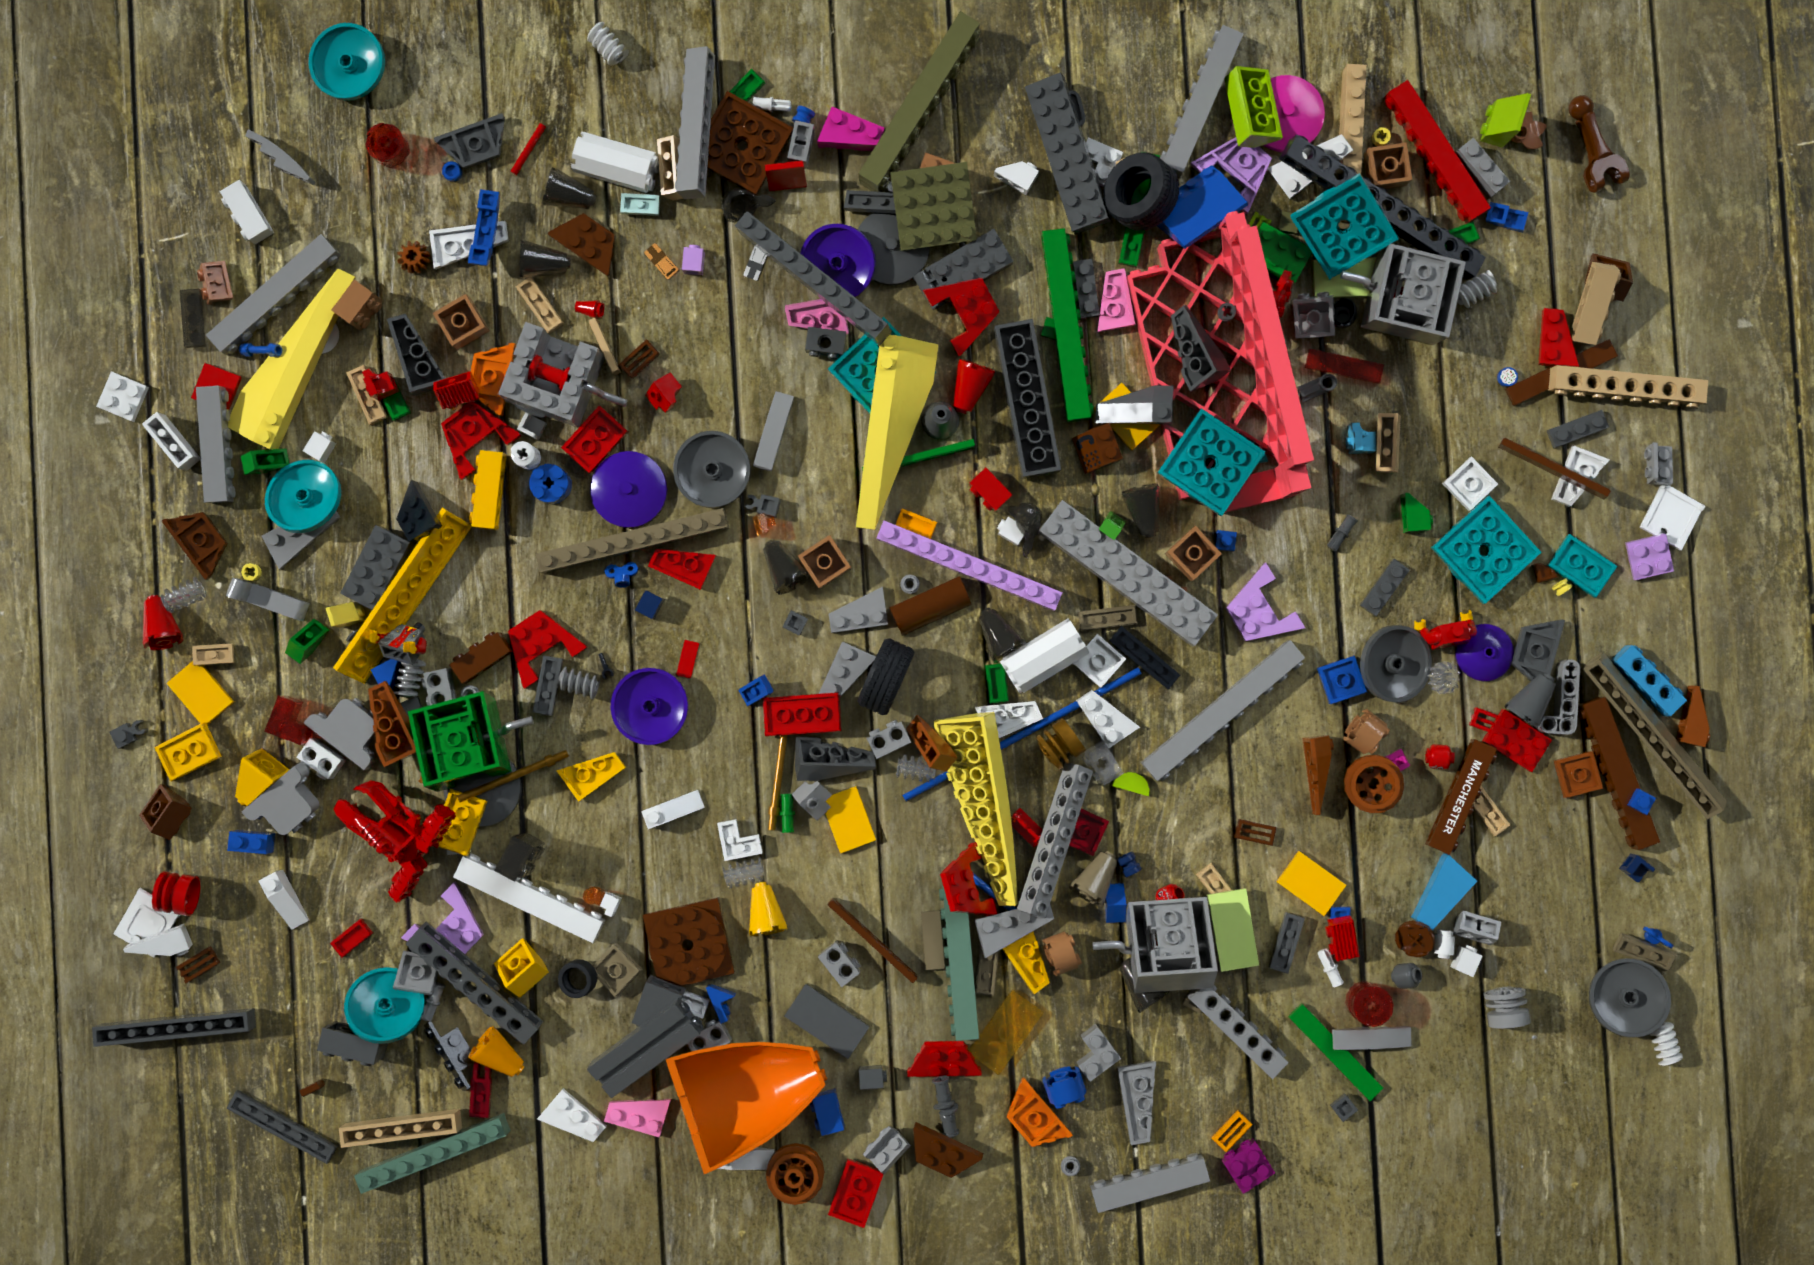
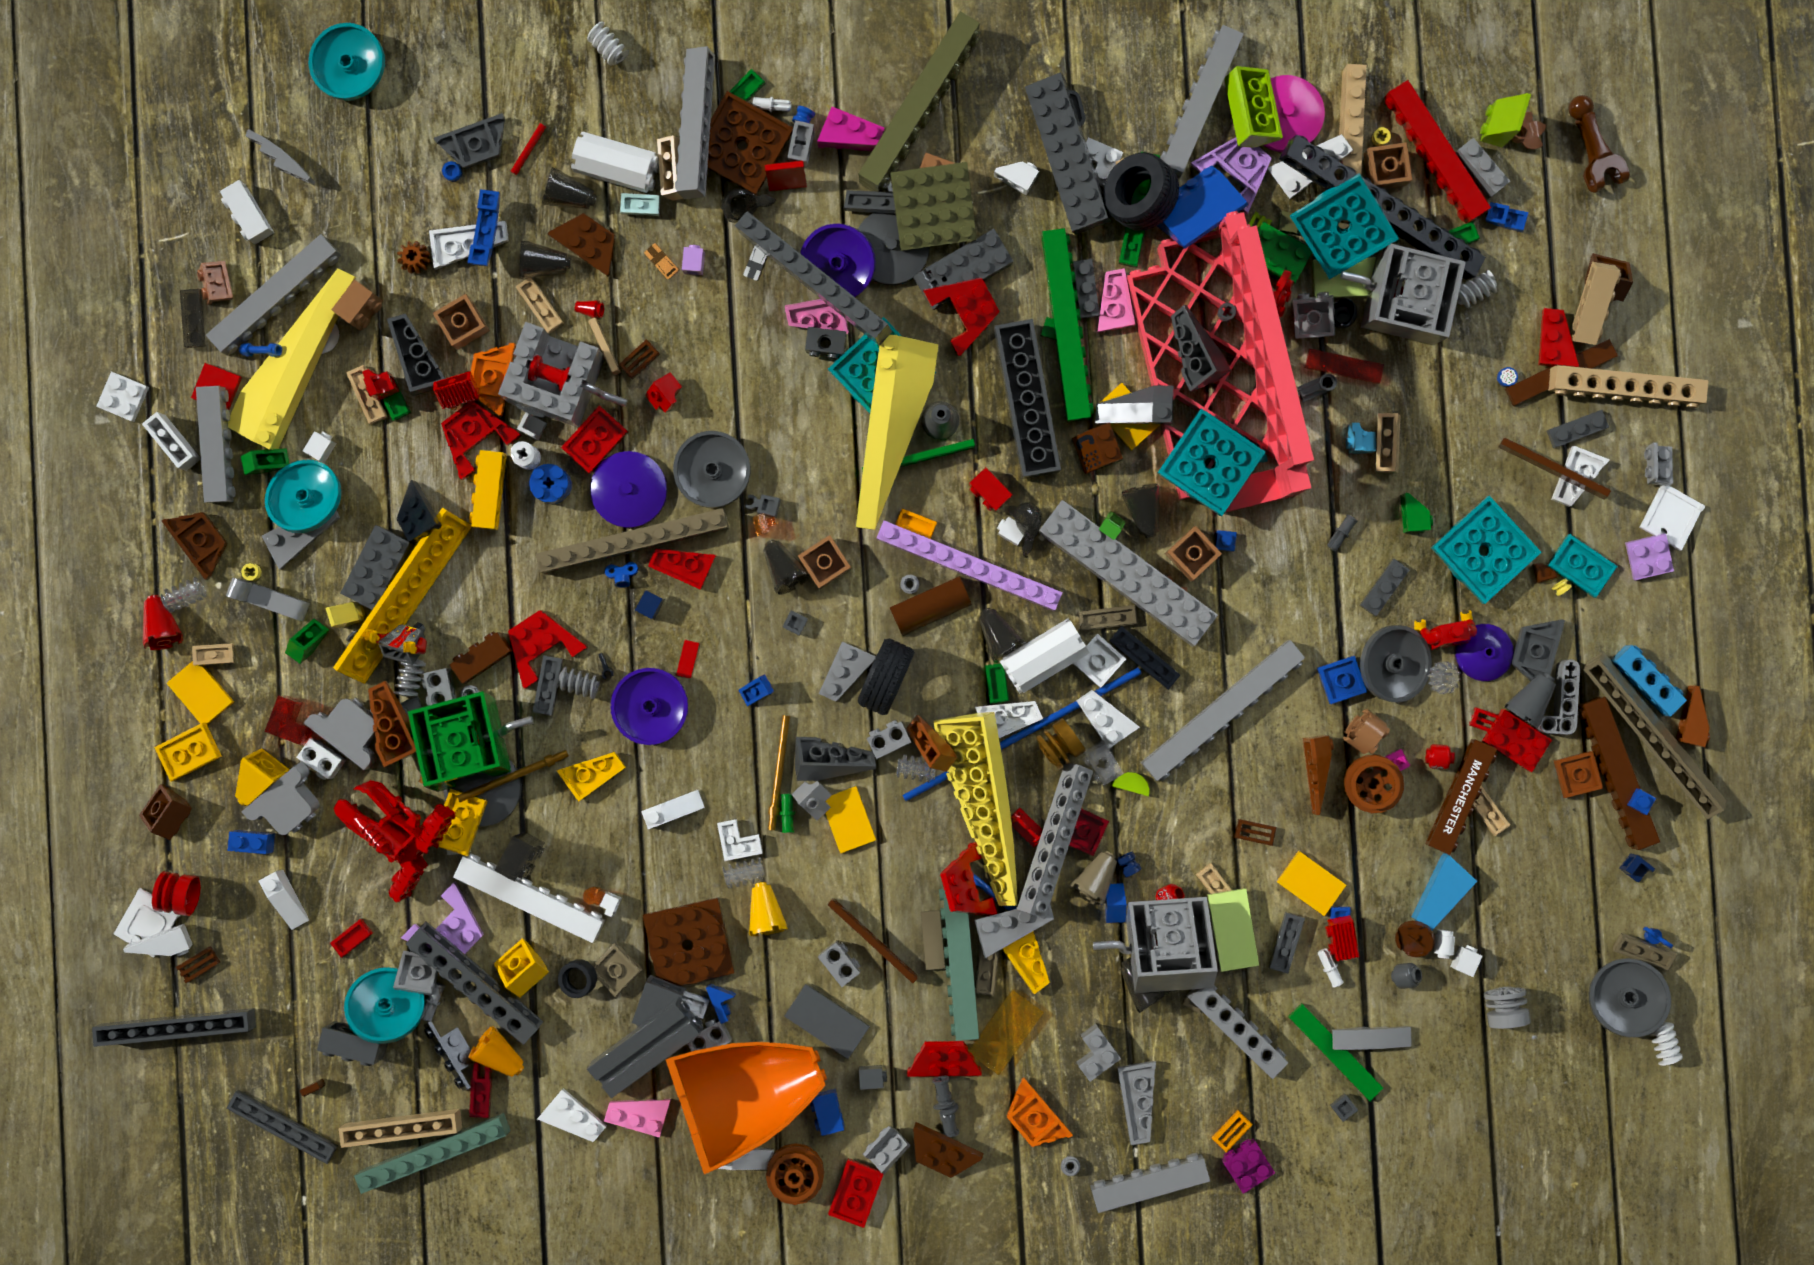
dark grey plate [109,720,148,749] -> none
clear red brick [365,123,410,168] -> none
blue slope [371,659,401,691] -> none
light grey slope [753,391,794,472] -> none
red tile [763,693,842,736] -> none
light grey wing [829,587,888,633] -> none
red cone [953,359,995,414] -> none
medium nougat brick [1042,932,1082,976] -> none
blue brick [1042,1066,1087,1109] -> none
lavender wing [1225,562,1305,641] -> none
clear red wheel [1345,981,1394,1027] -> none
white plate [1442,457,1498,511] -> none
light grey brick [1453,911,1501,945] -> none

